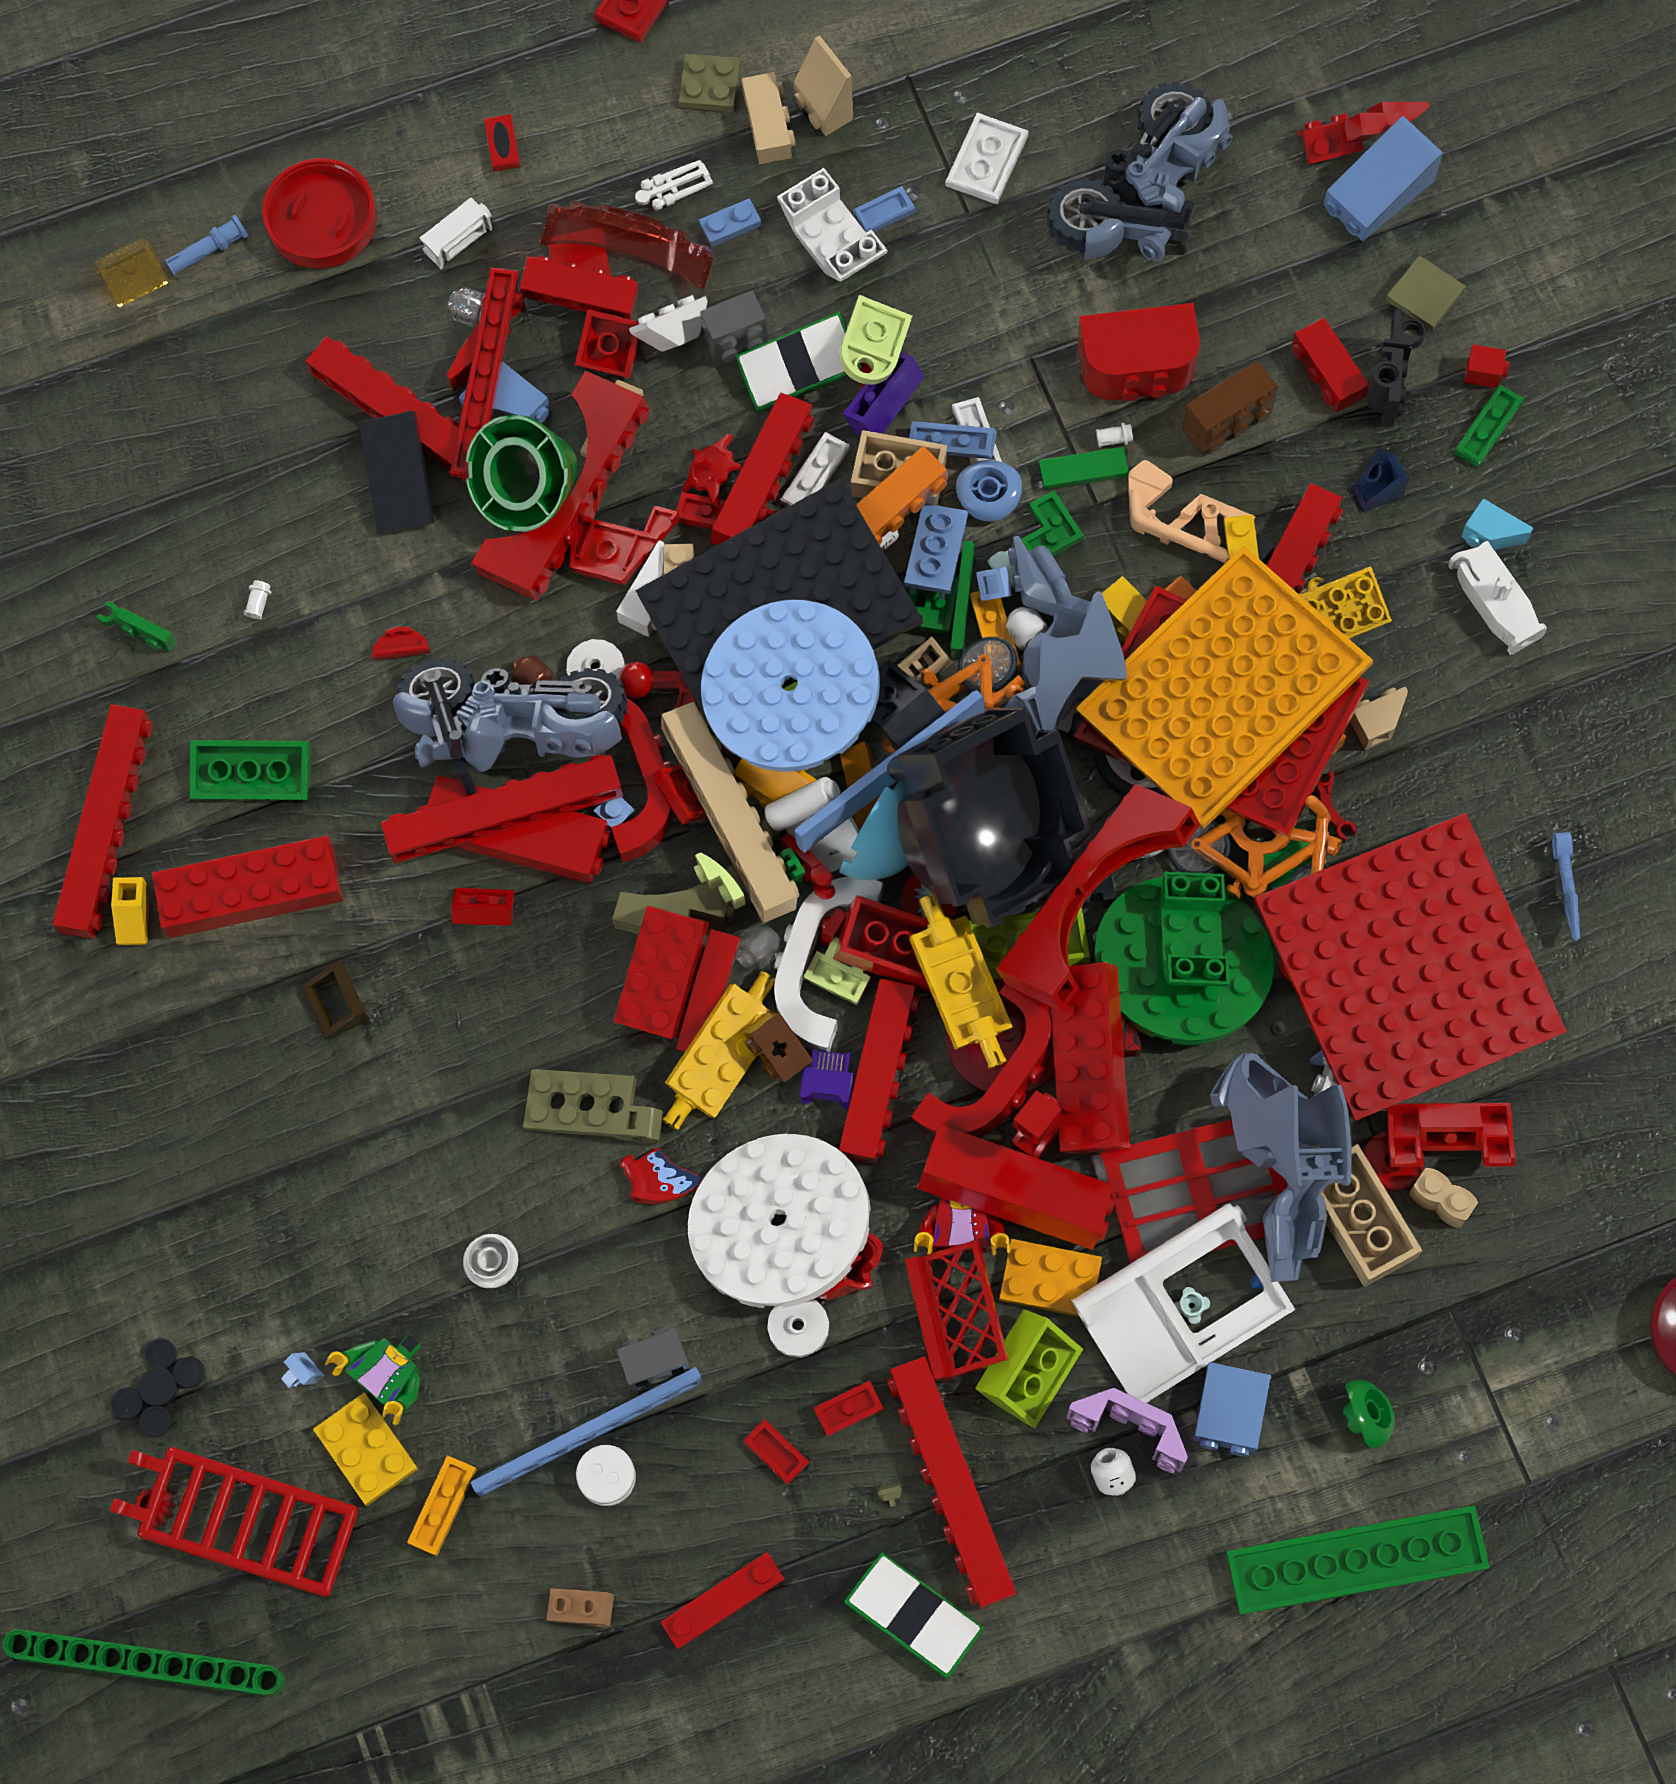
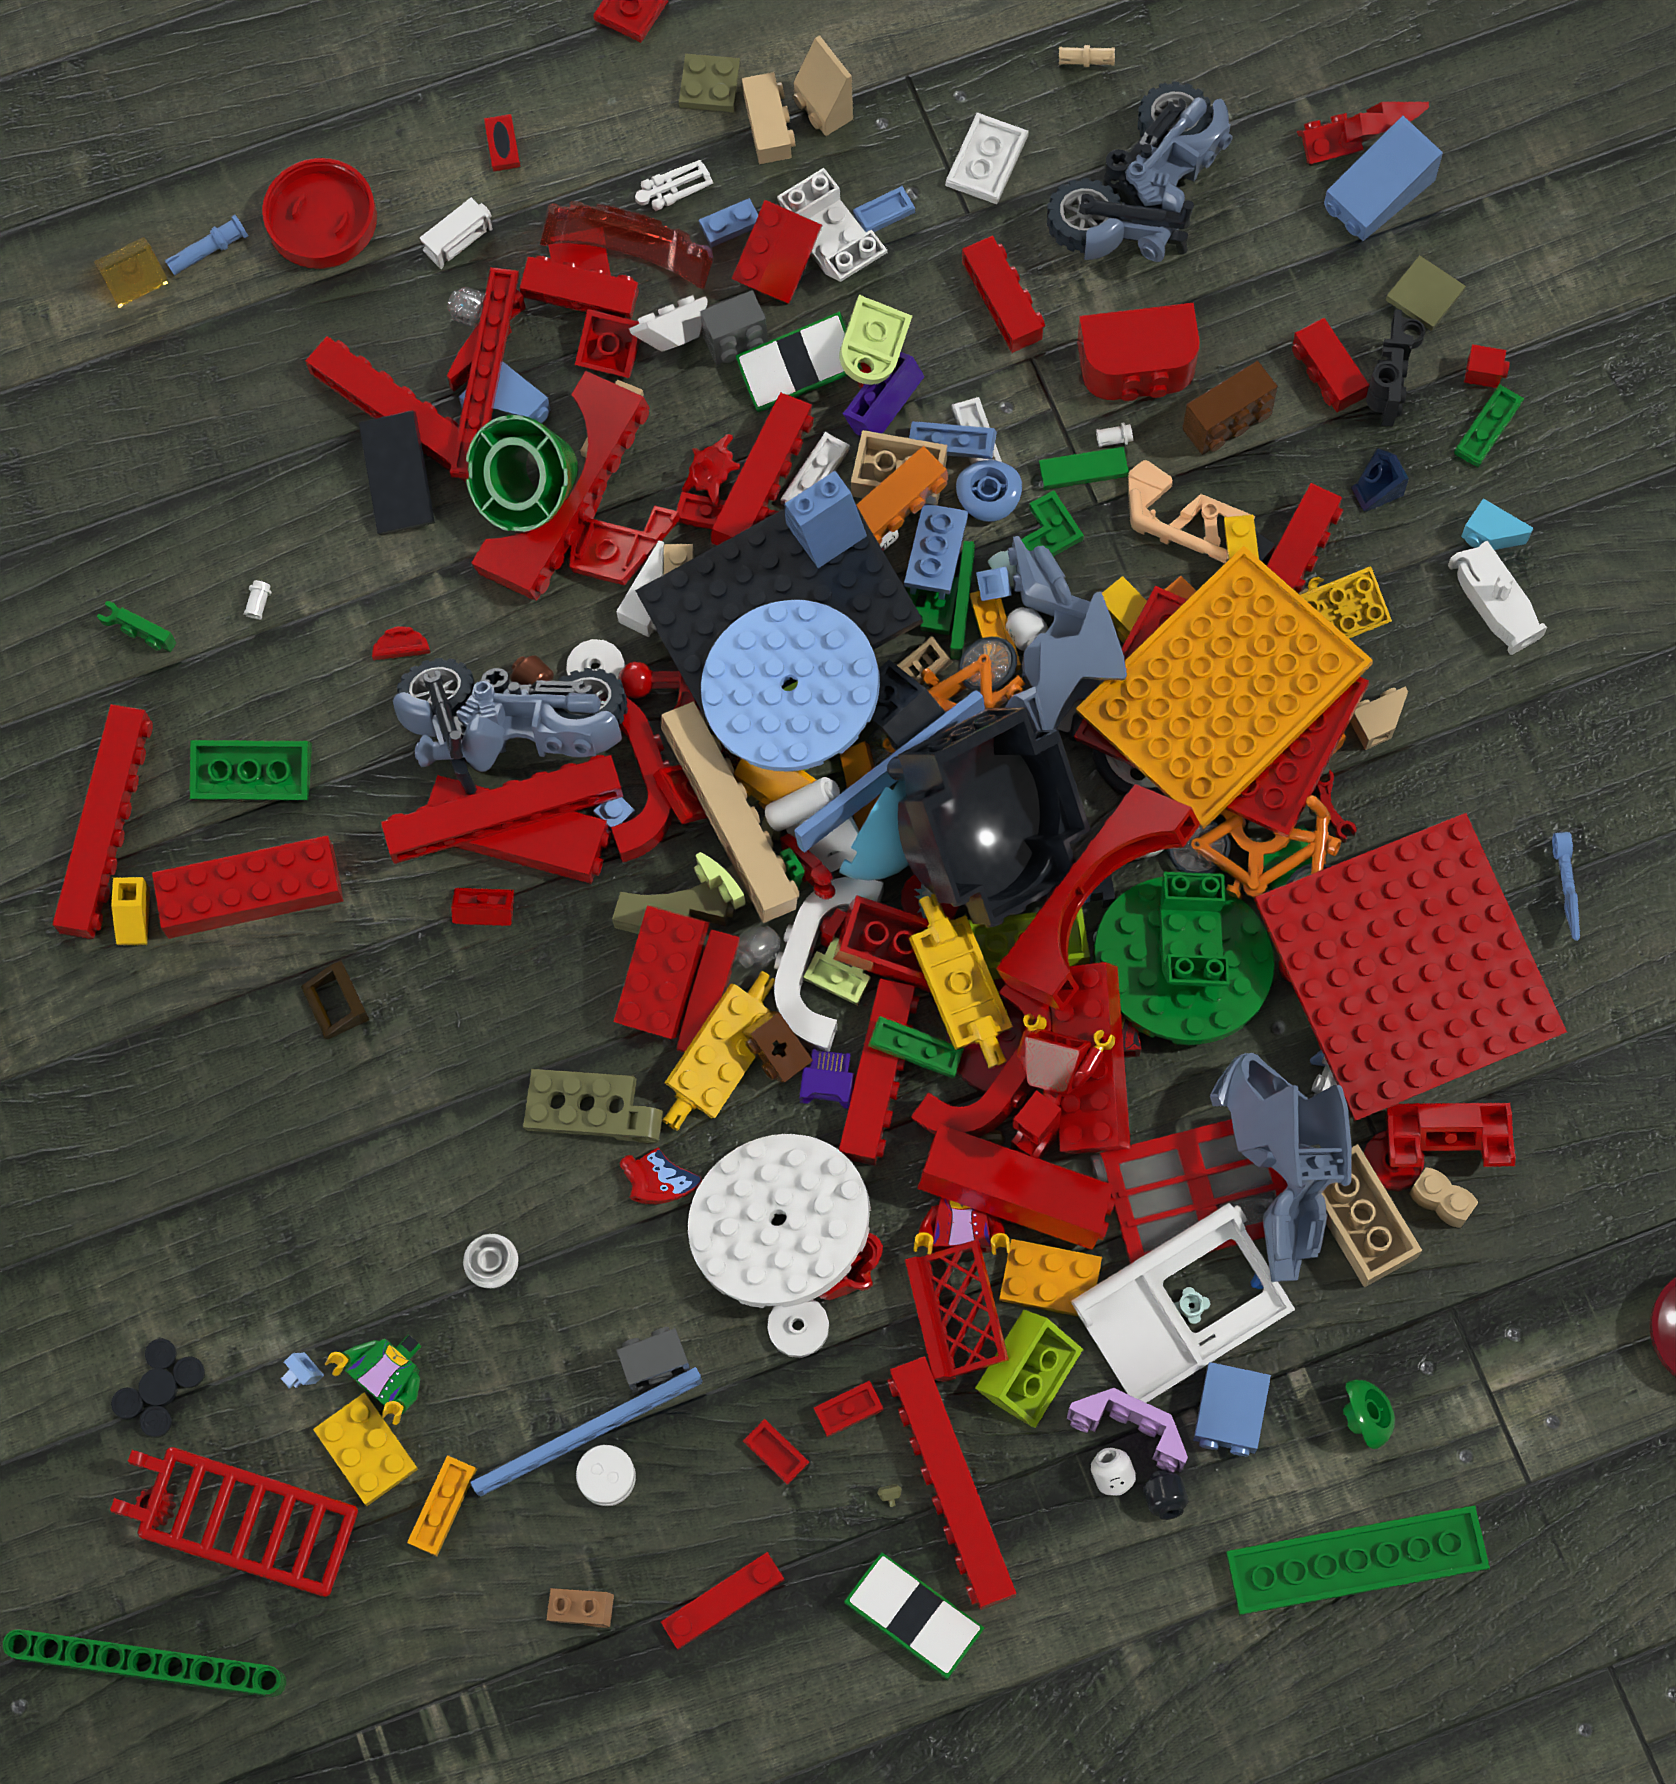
none -> red slope [732,200,823,304]
none -> medium blue slope [785,471,867,568]
none -> green tile [868,1016,964,1078]
none -> red brick [962,235,1045,353]
none -> red torso [1017,1013,1115,1103]
none -> tan pin [1059,45,1115,67]
none -> black head [1143,1470,1189,1520]

